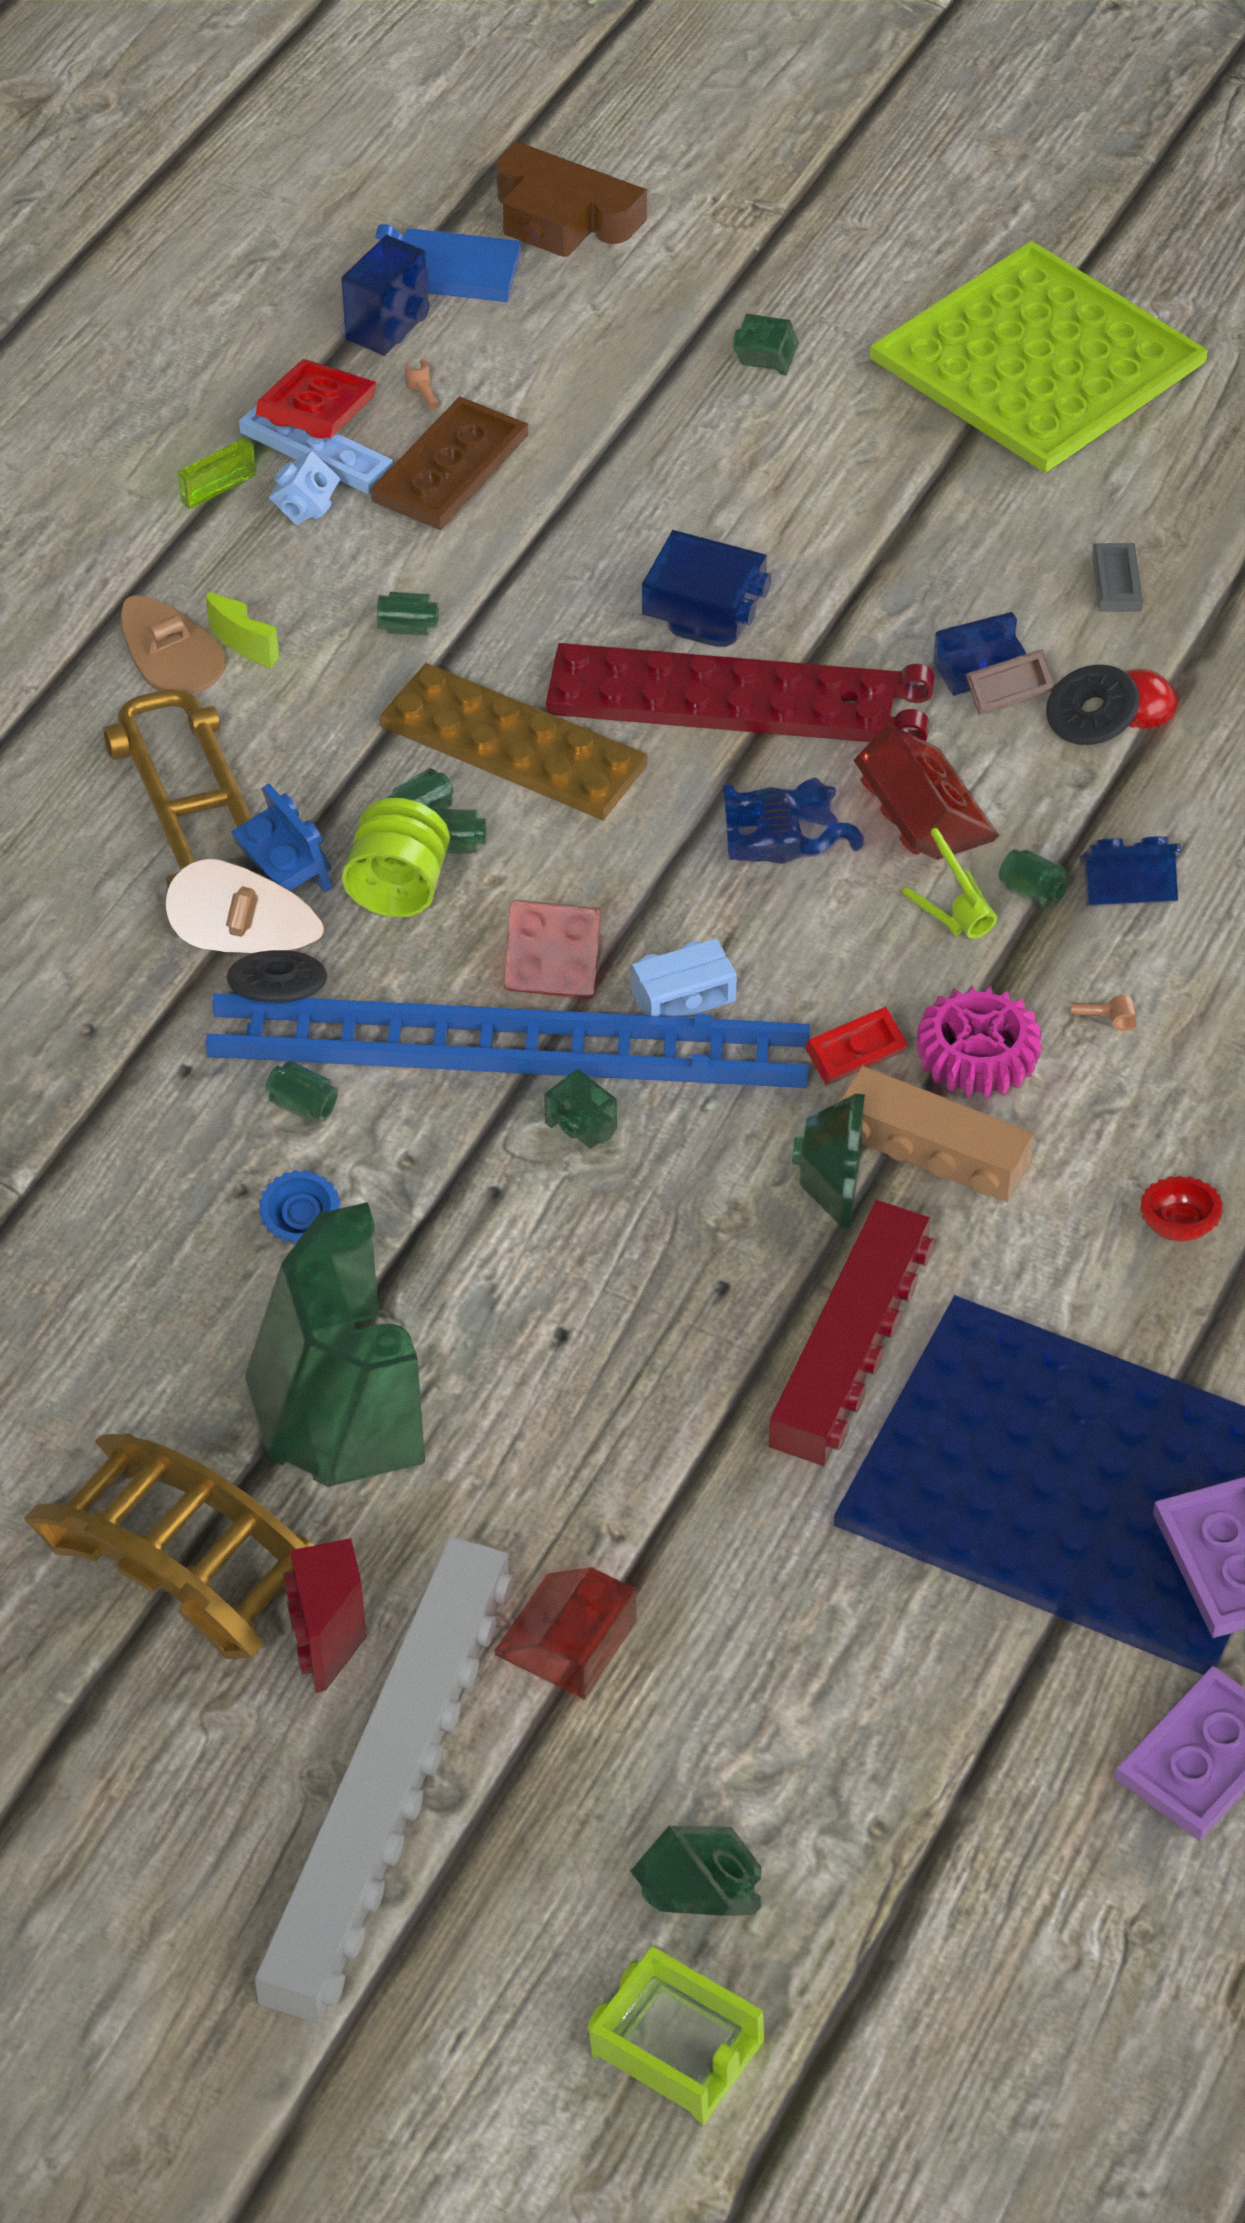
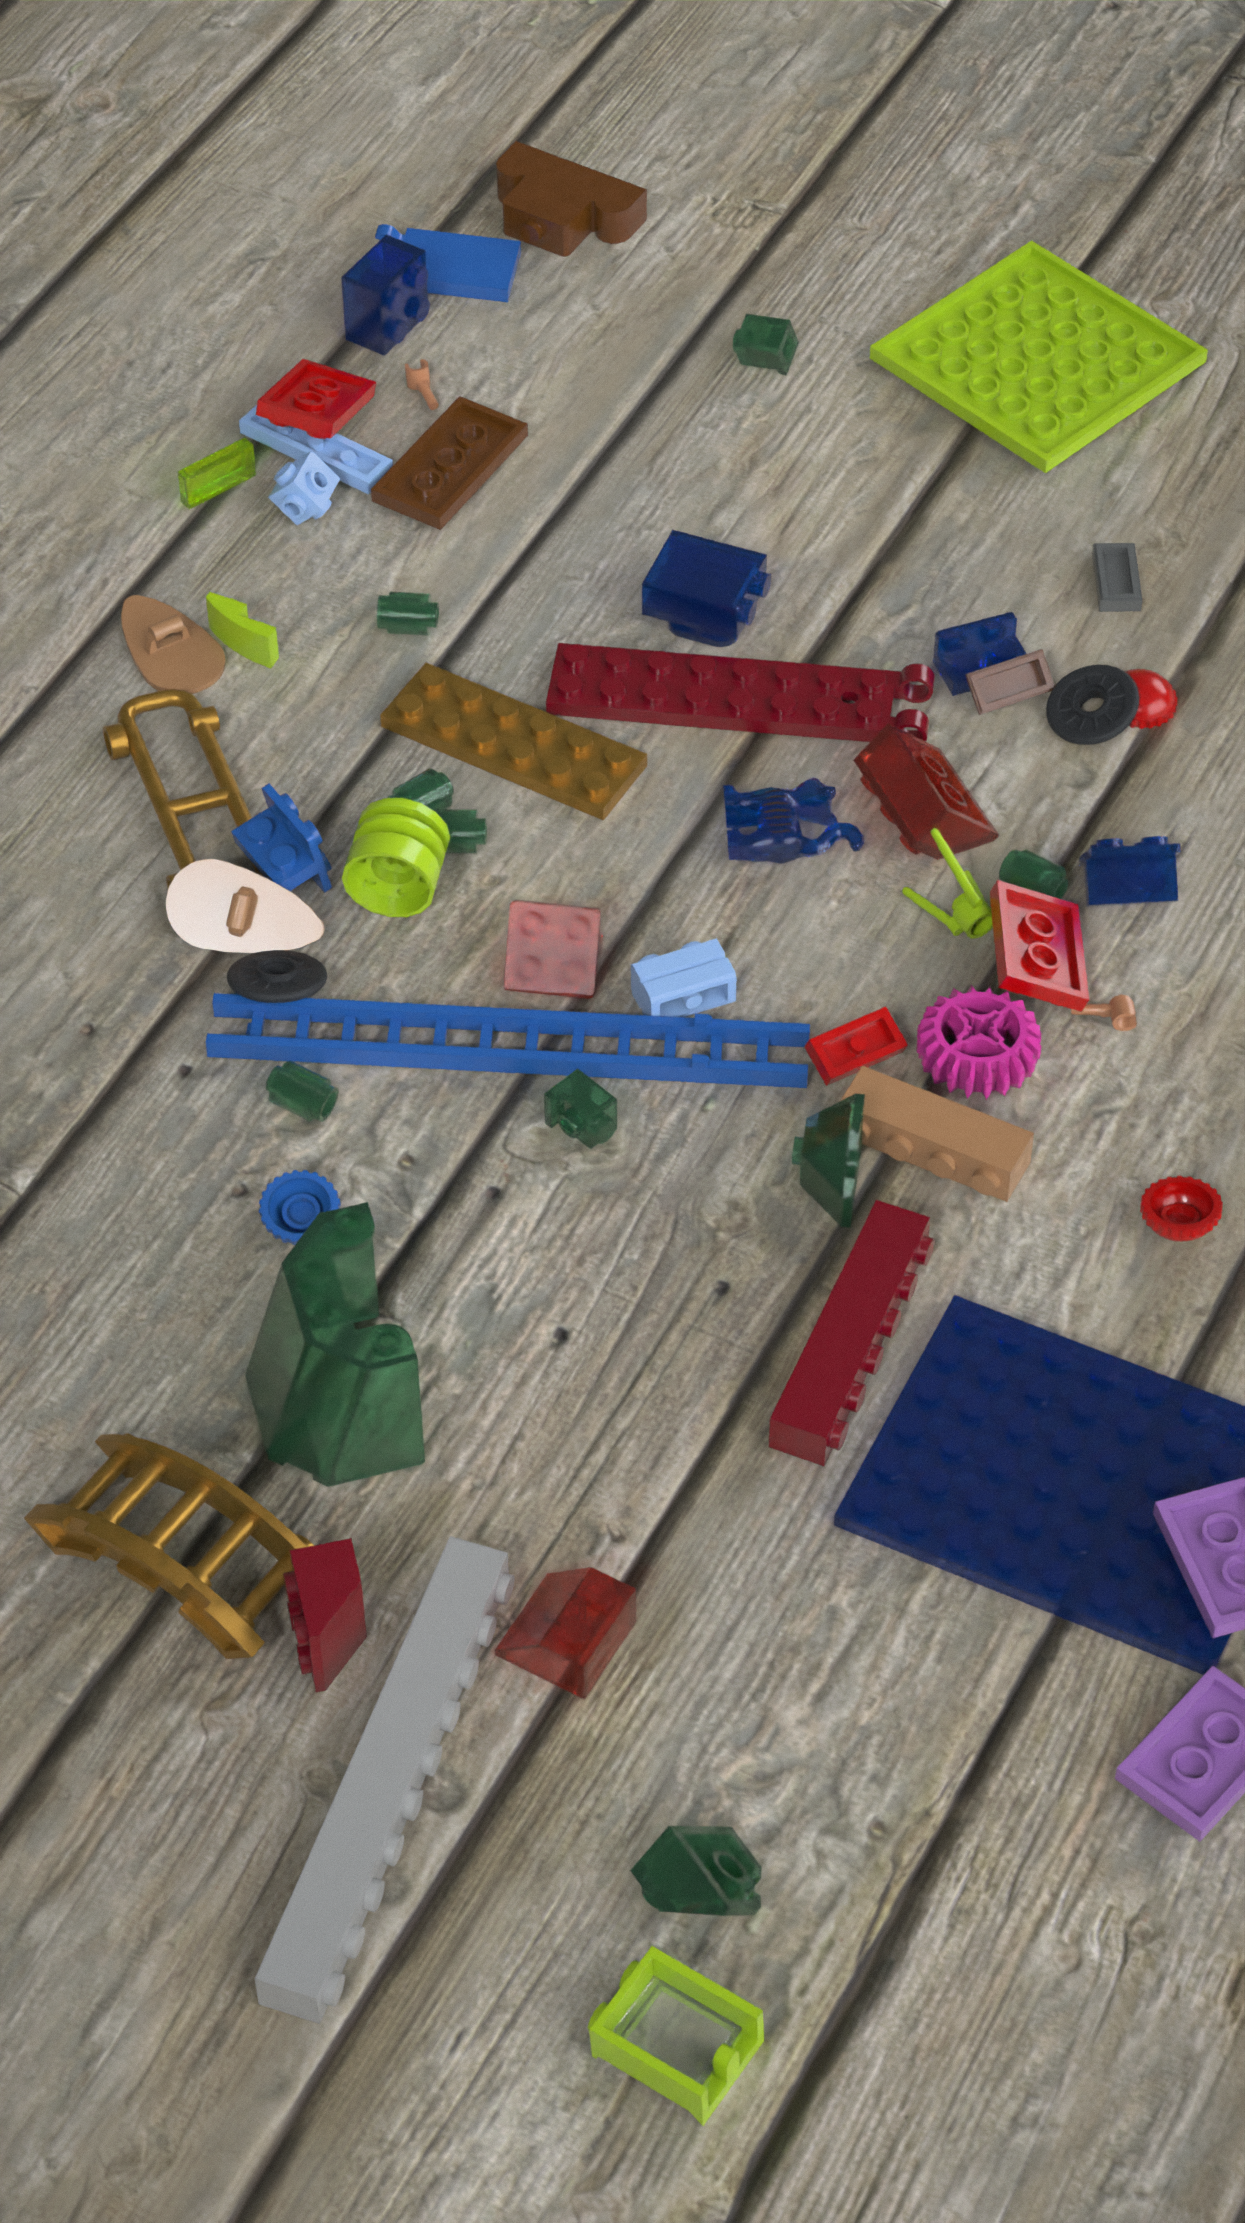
none -> red plate [989,880,1090,1012]

